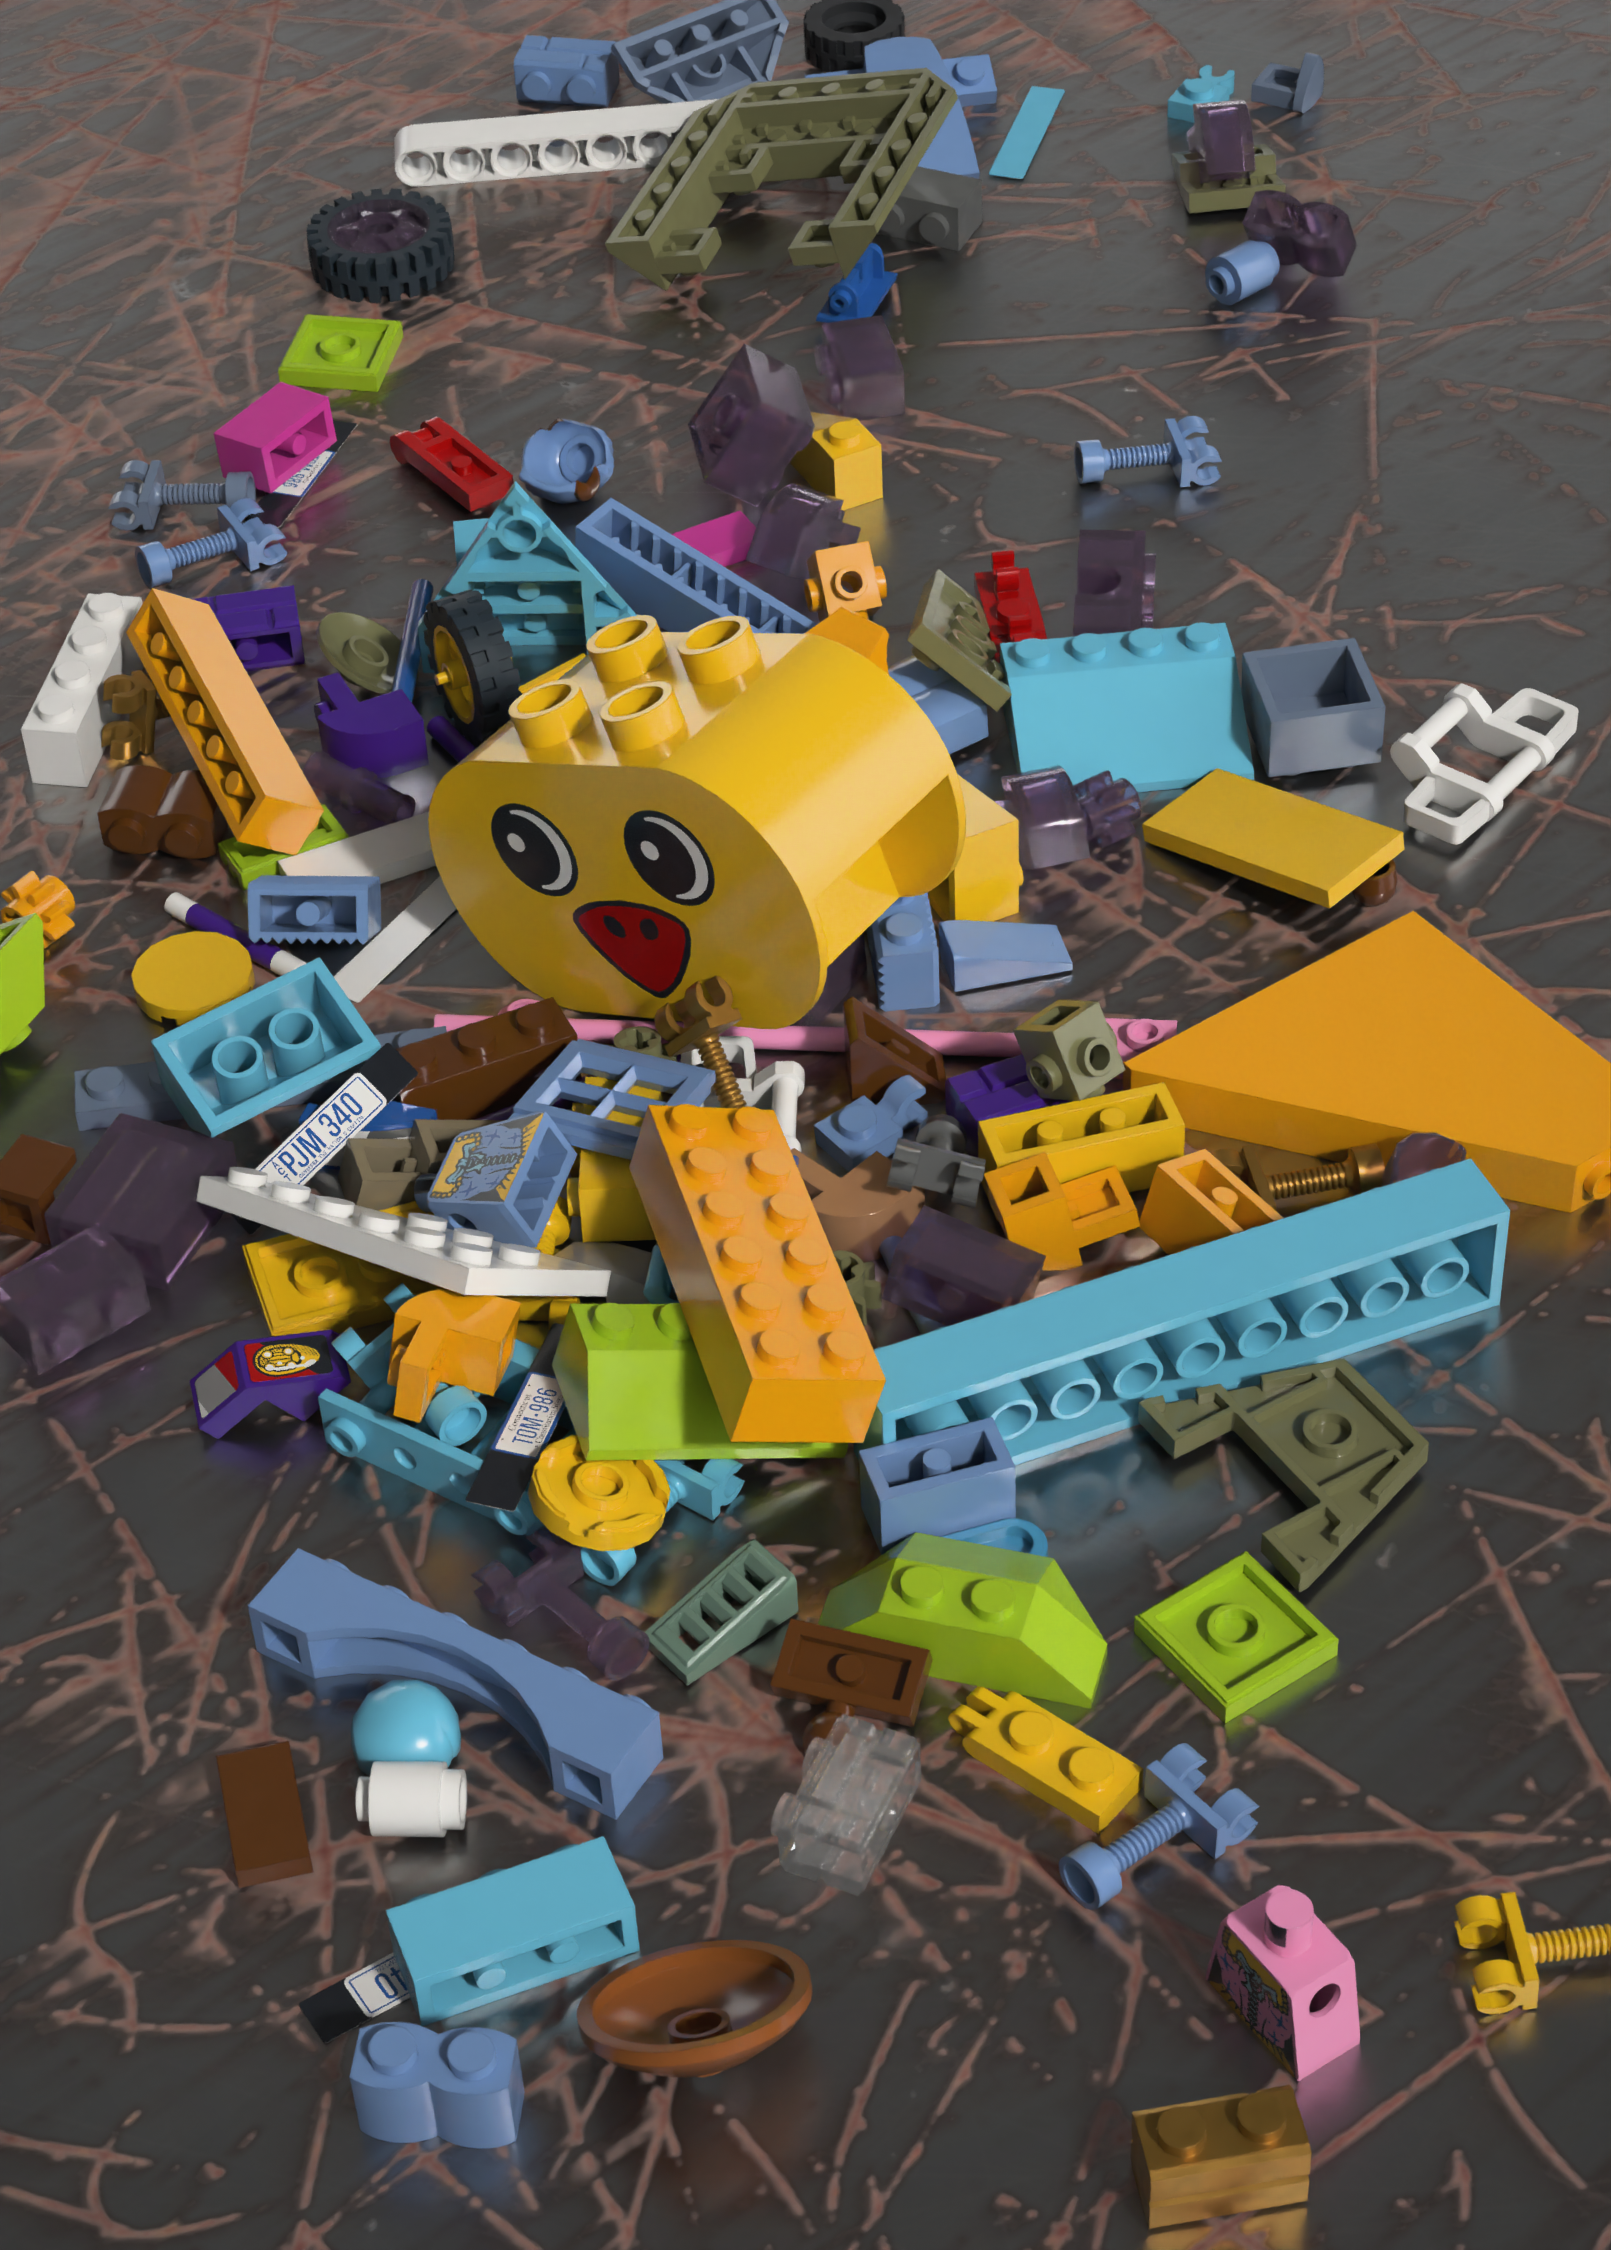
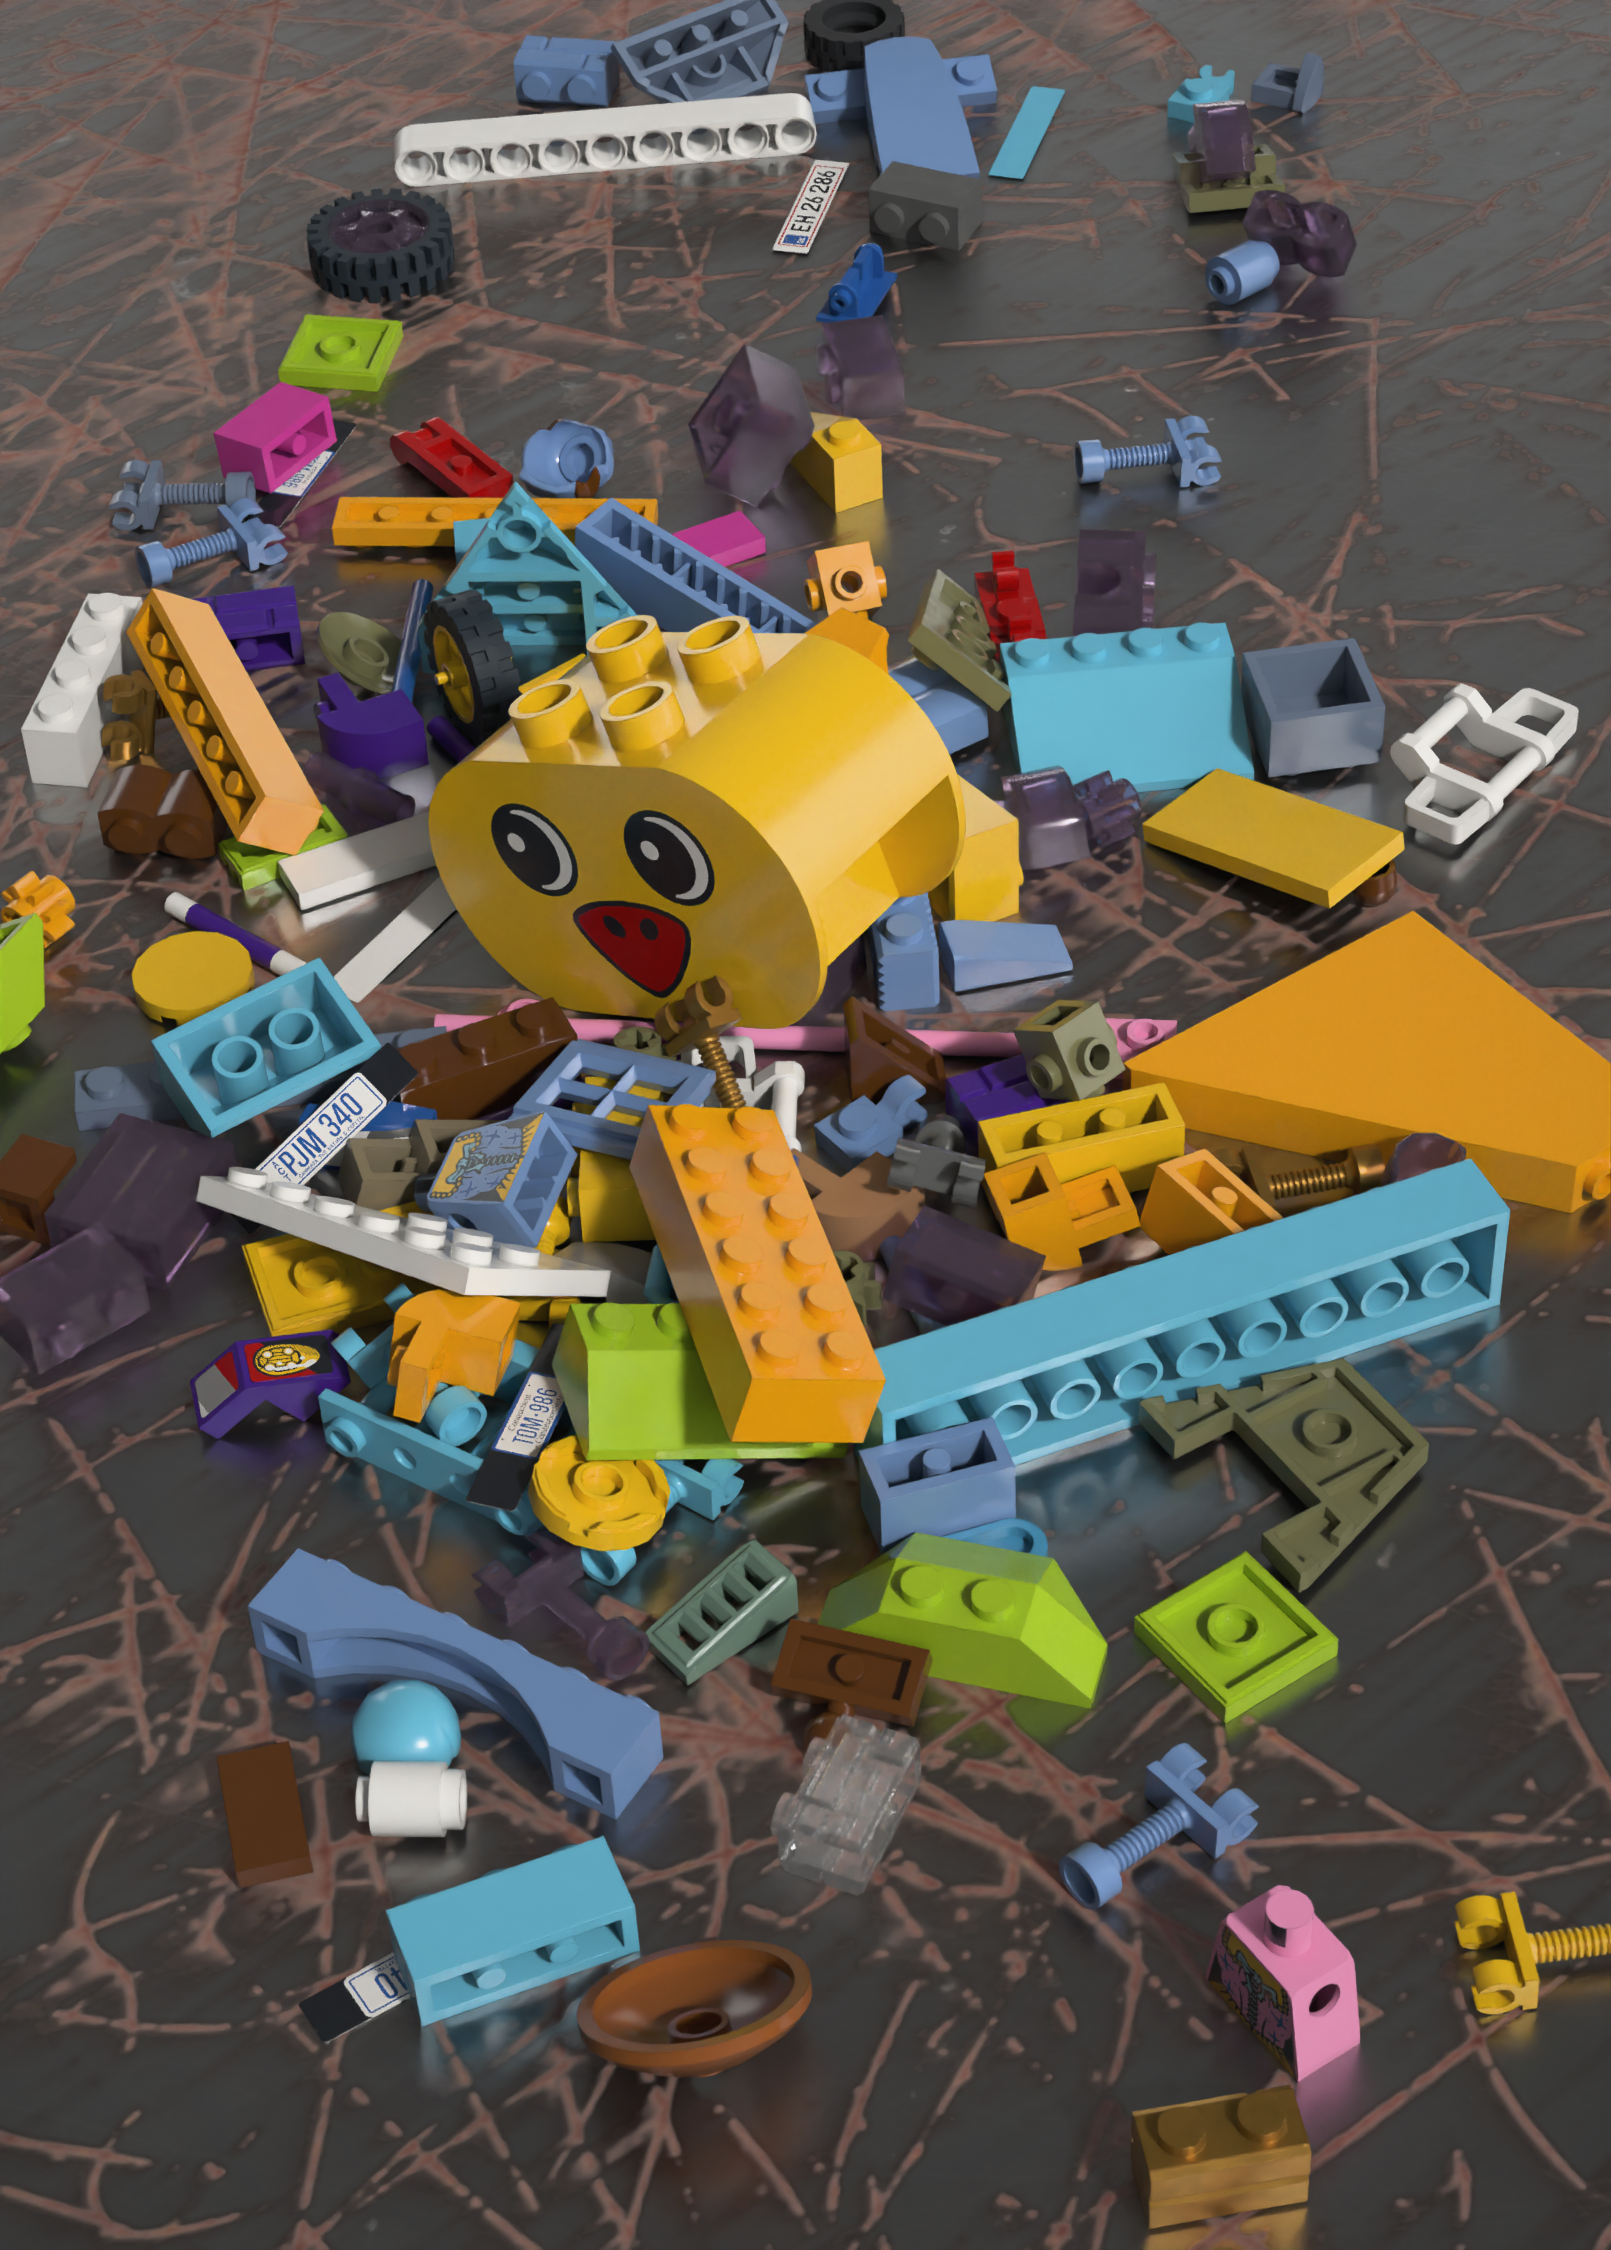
medium blue brick [248,875,381,944] -> none
medium blue brick [349,2022,525,2149] -> none
olive slope [605,68,958,291] -> none
clear purple brick [746,483,861,580] -> none
yellow hinge [948,1686,1143,1834] -> none
none -> light orange plate [332,497,659,549]
none -> white sticker [772,160,849,254]

